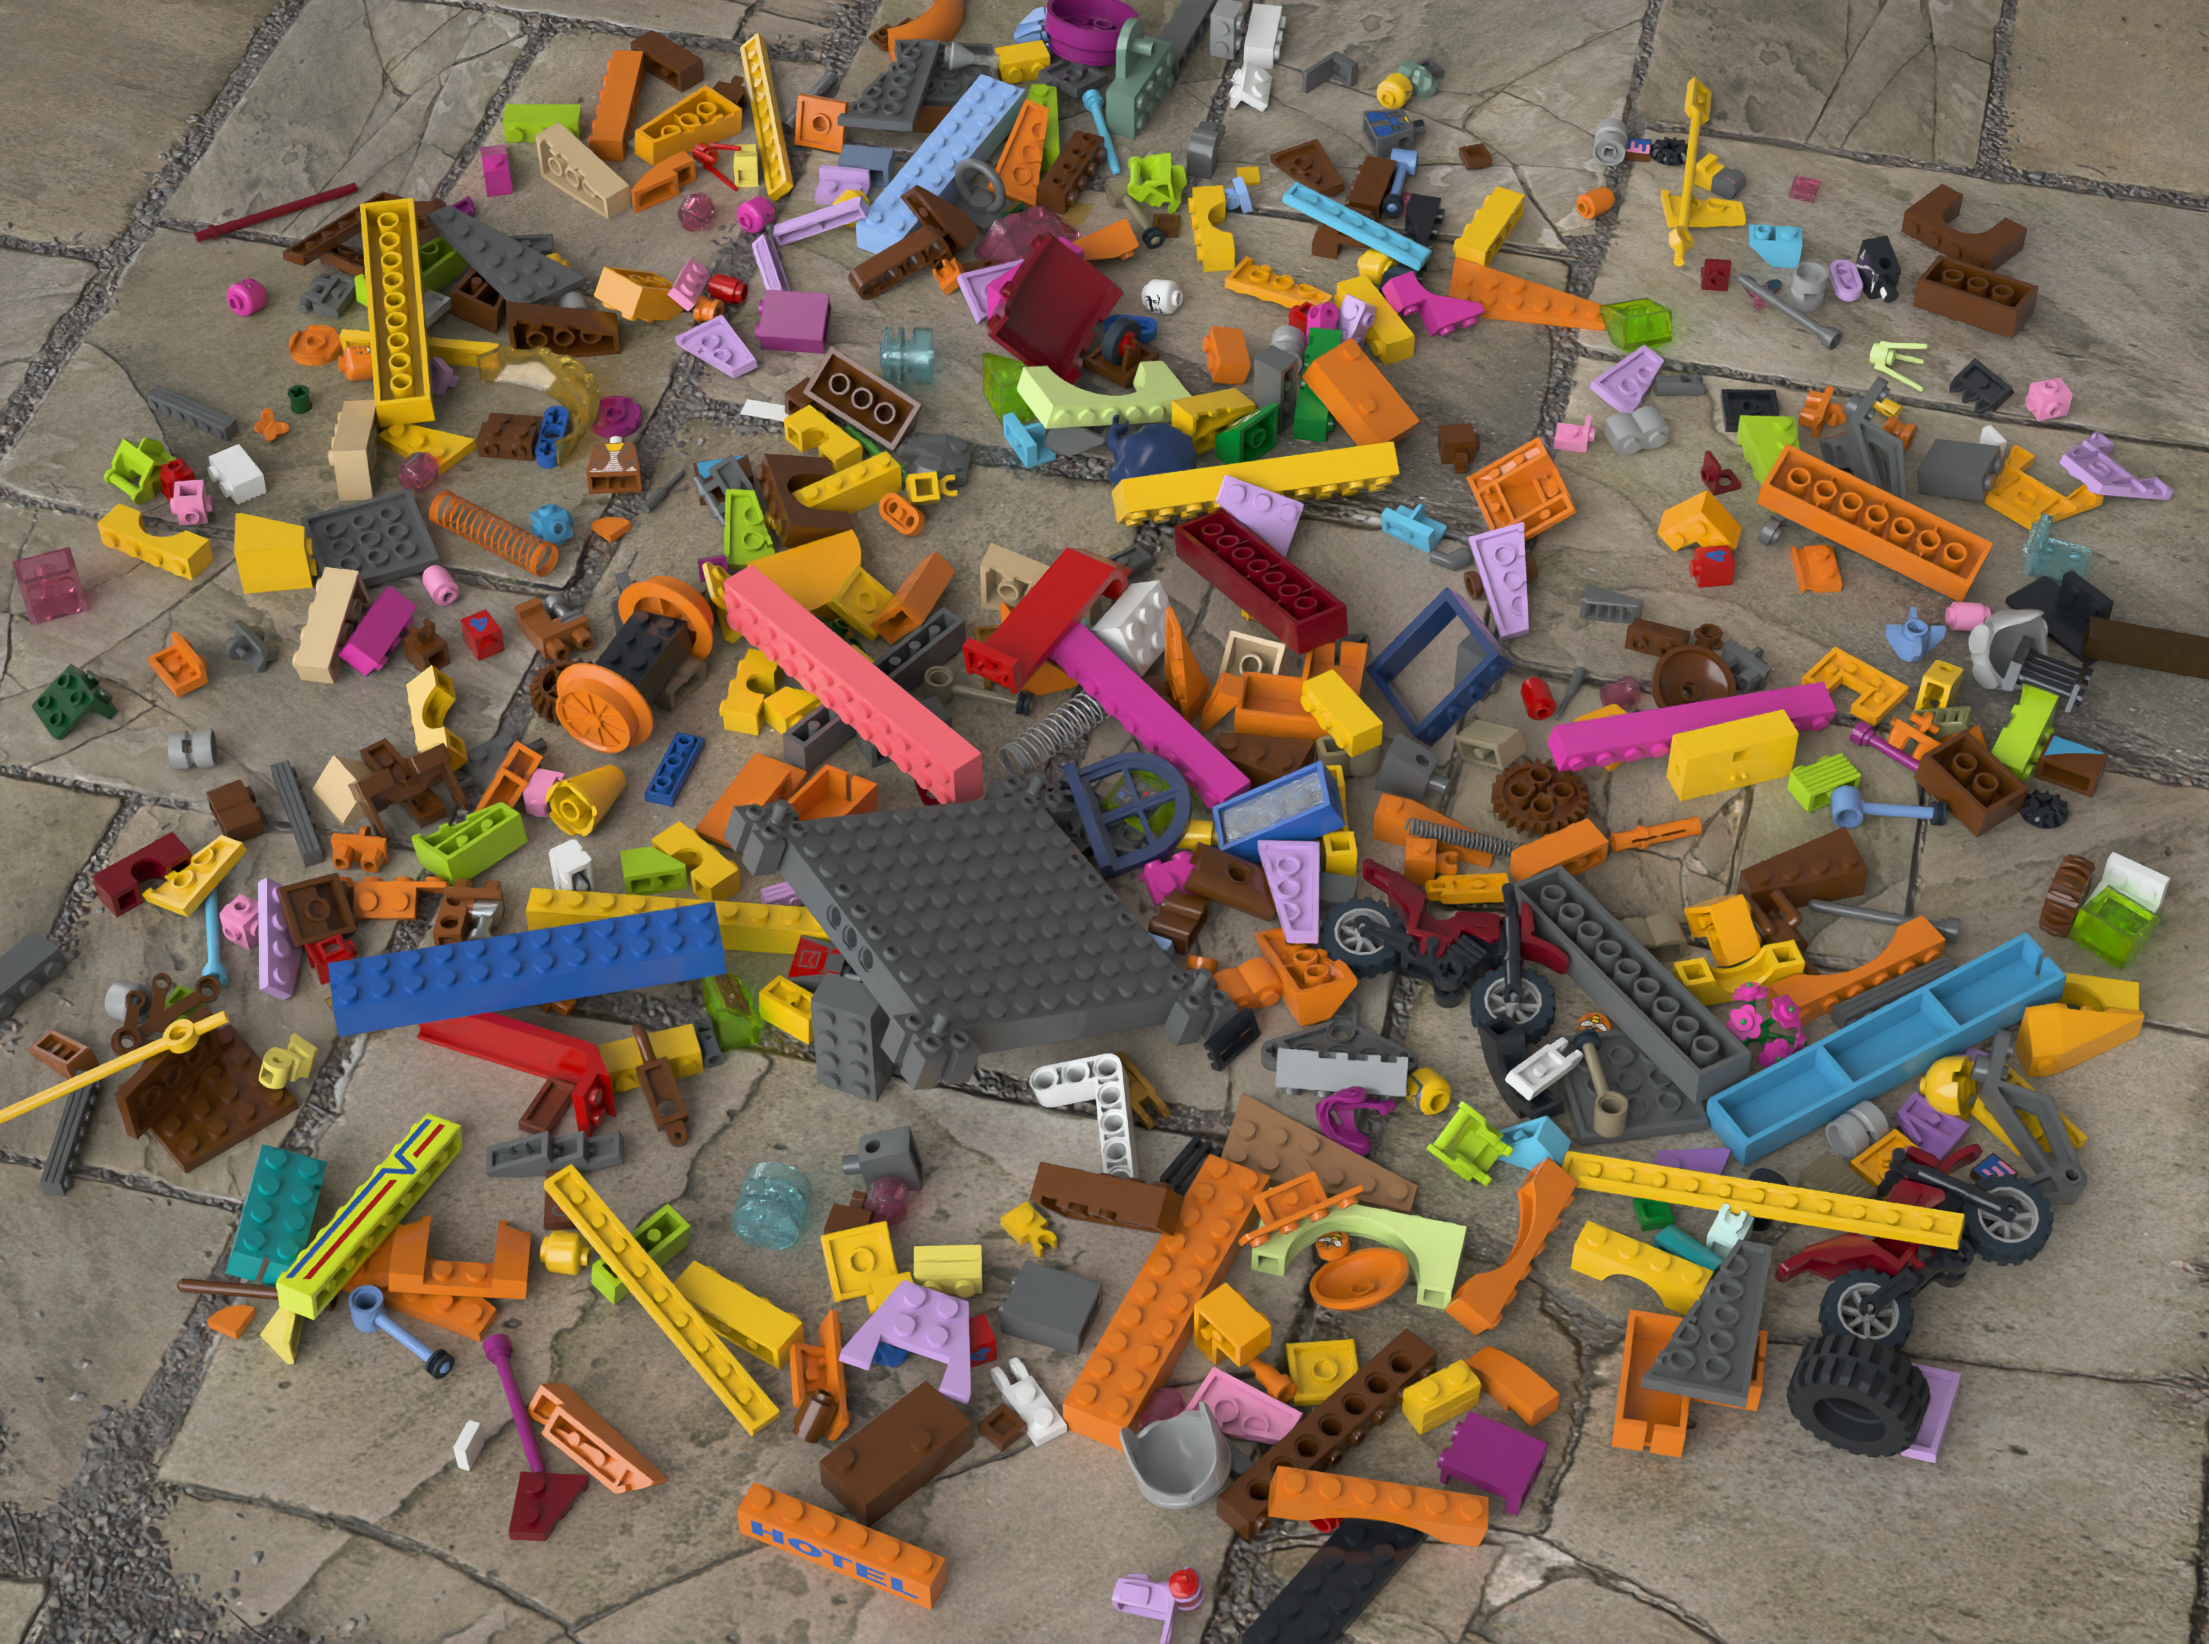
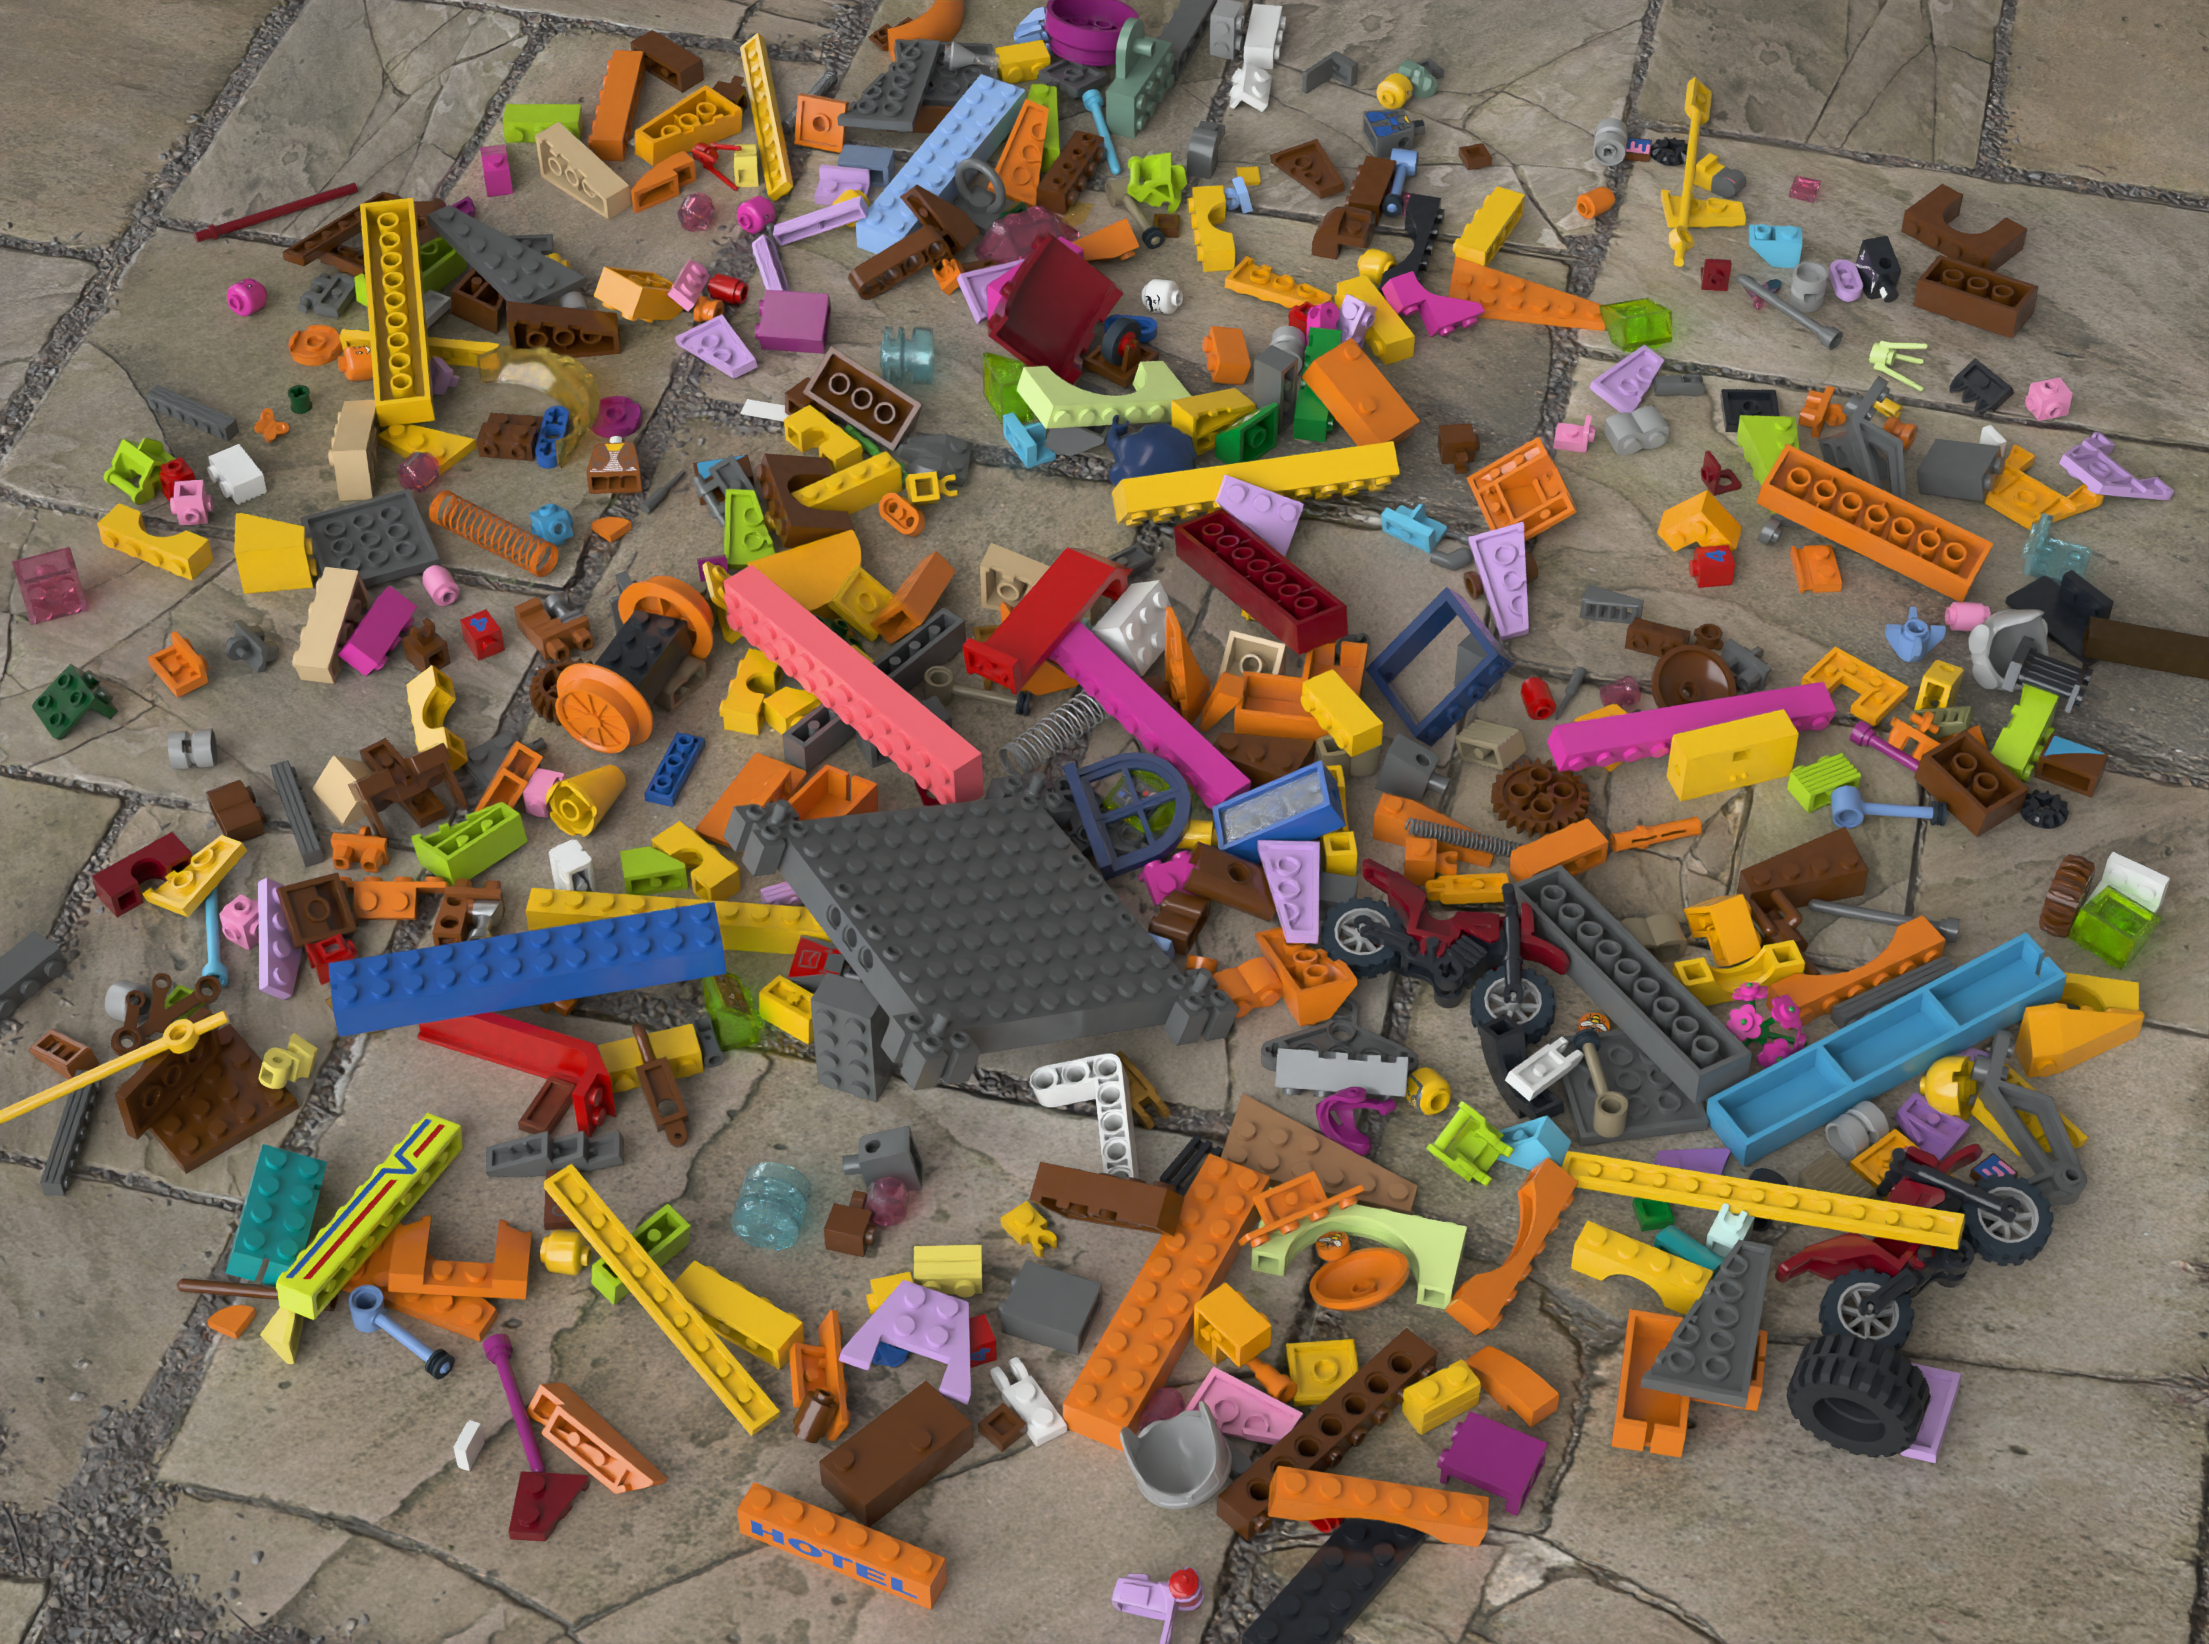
yellow tile [820,1221,898,1302] -> none
black tile [1203,1007,1261,1072] -> none
medium azure tile [1282,182,1432,271] -> none

